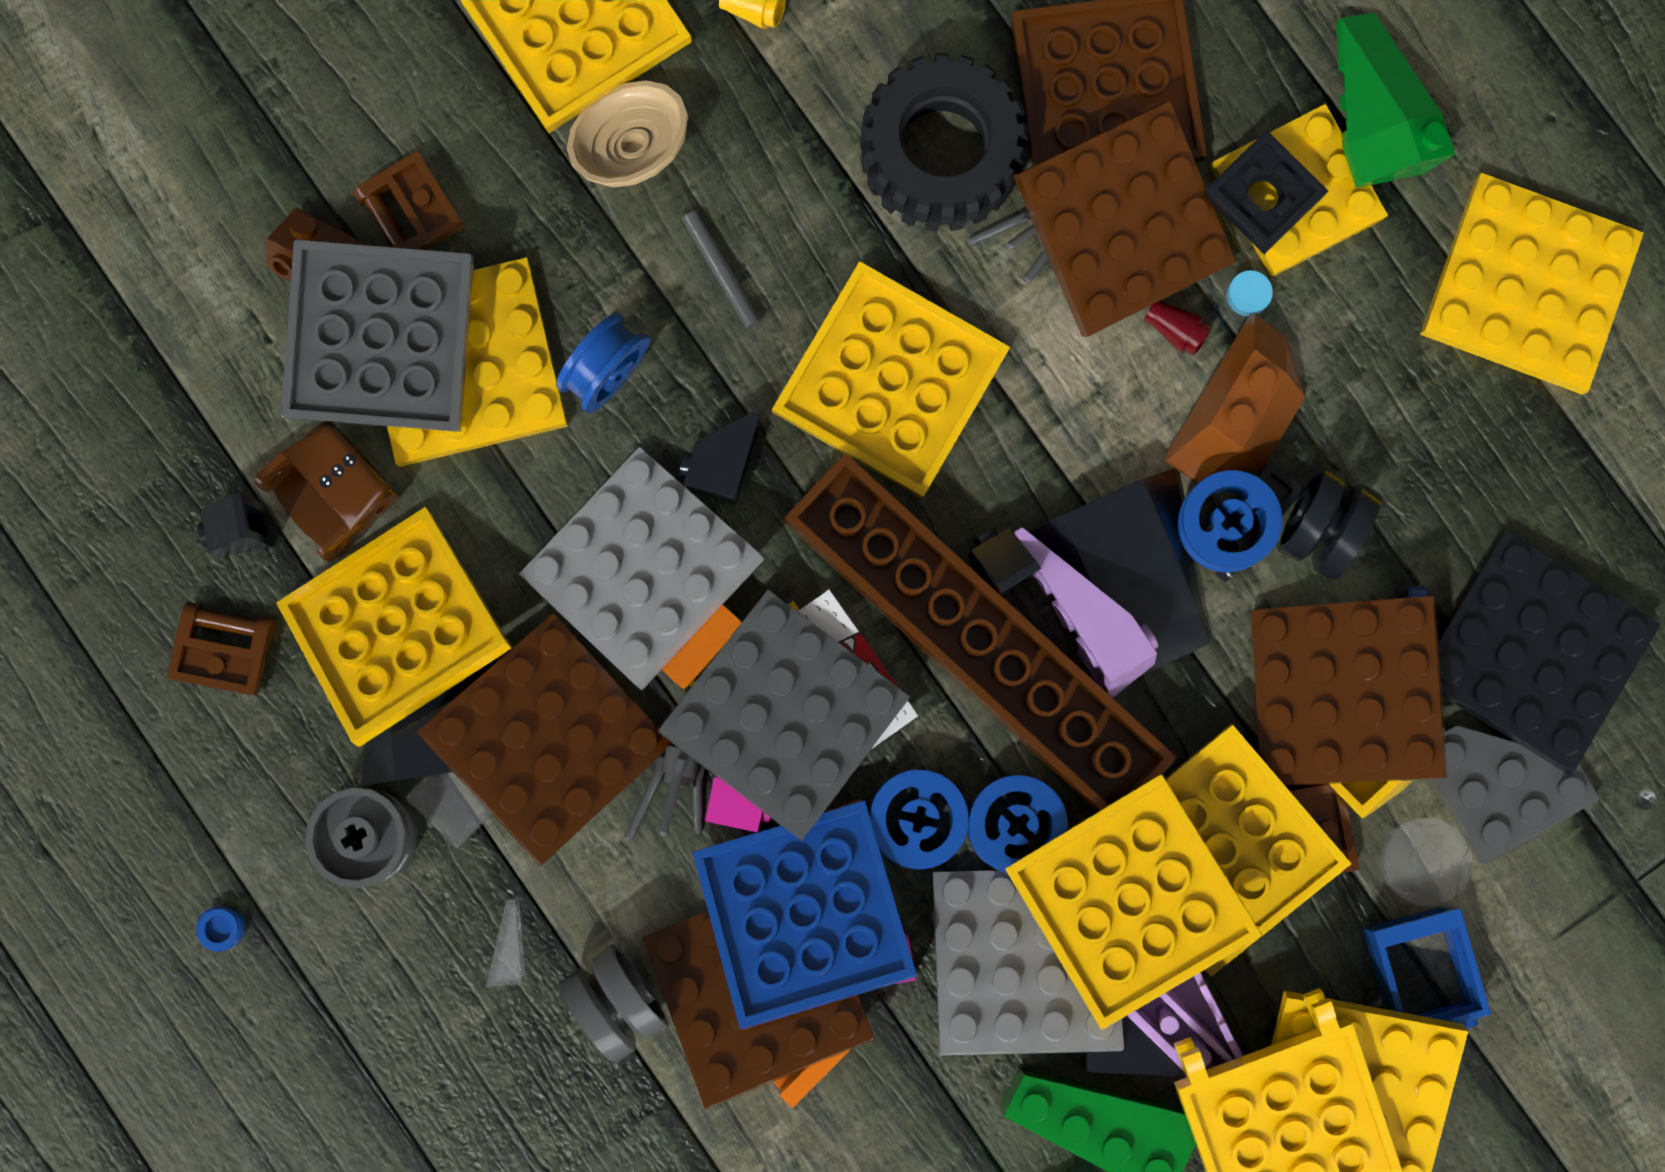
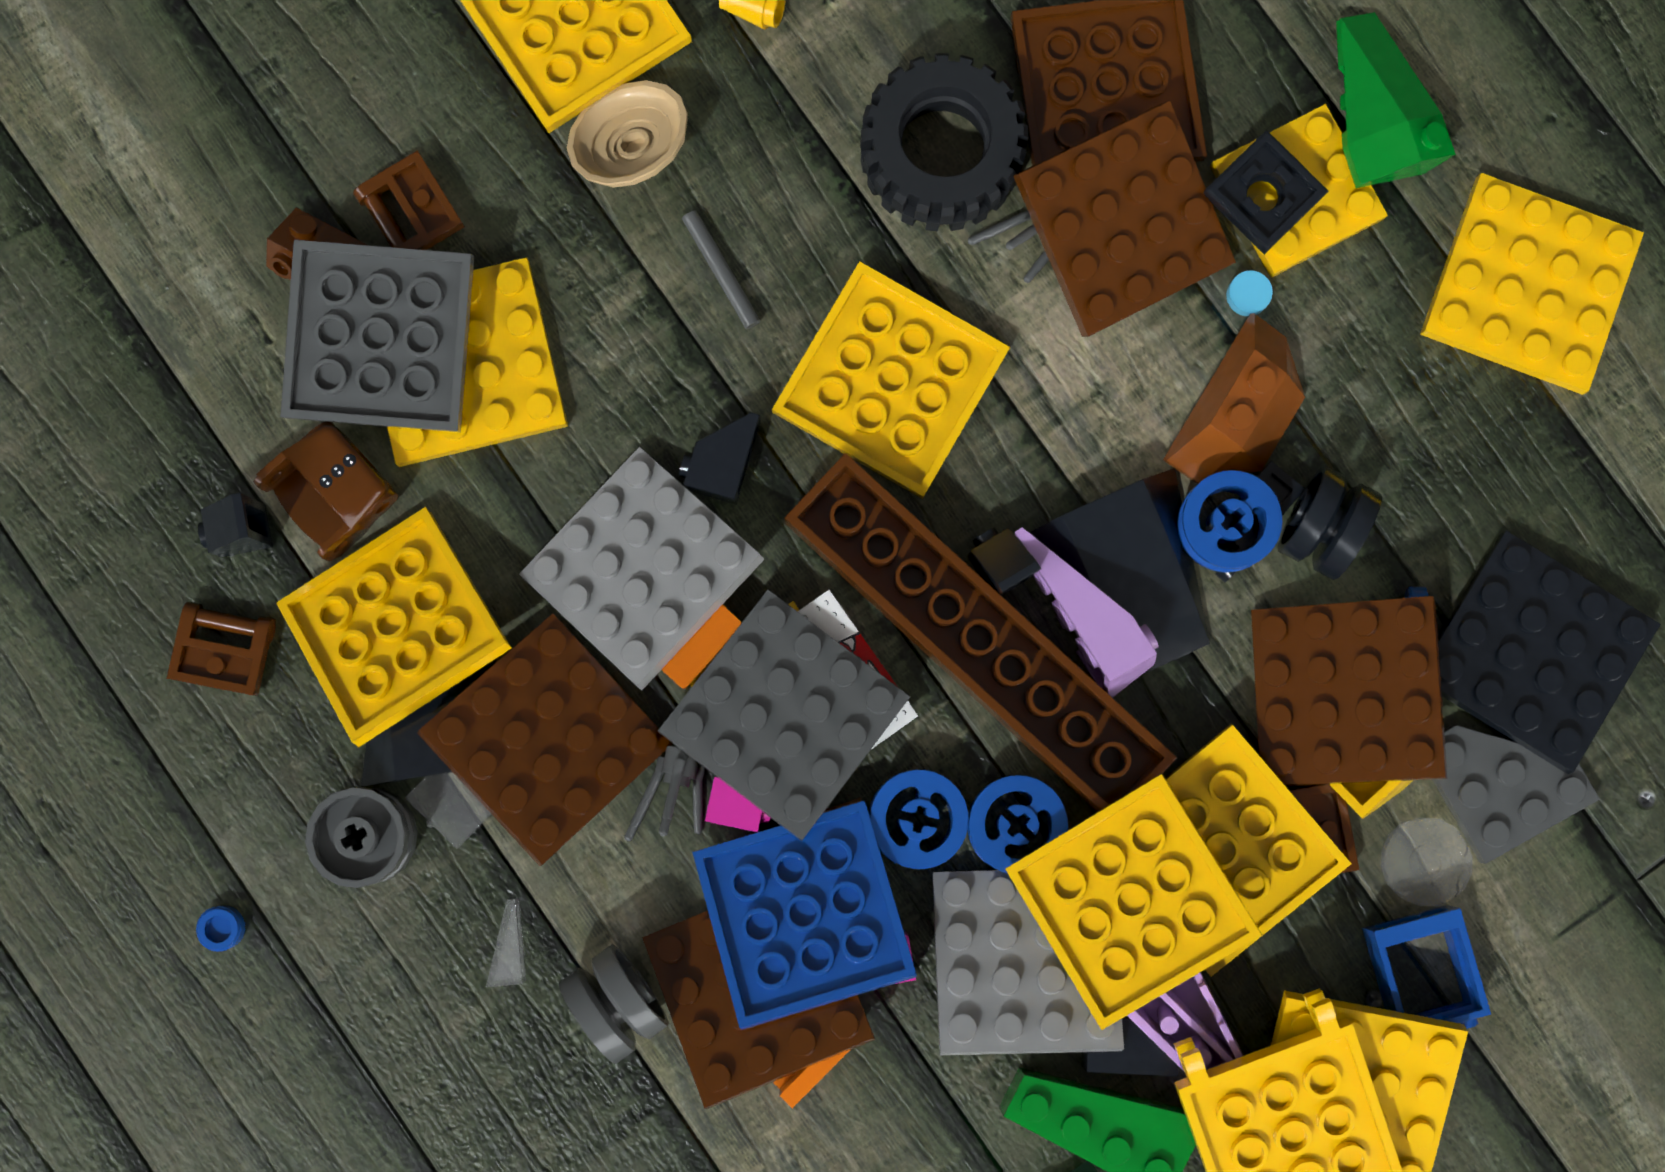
blue wheel [556,313,650,414] -> none
dark red cone [1144,300,1212,356] -> none

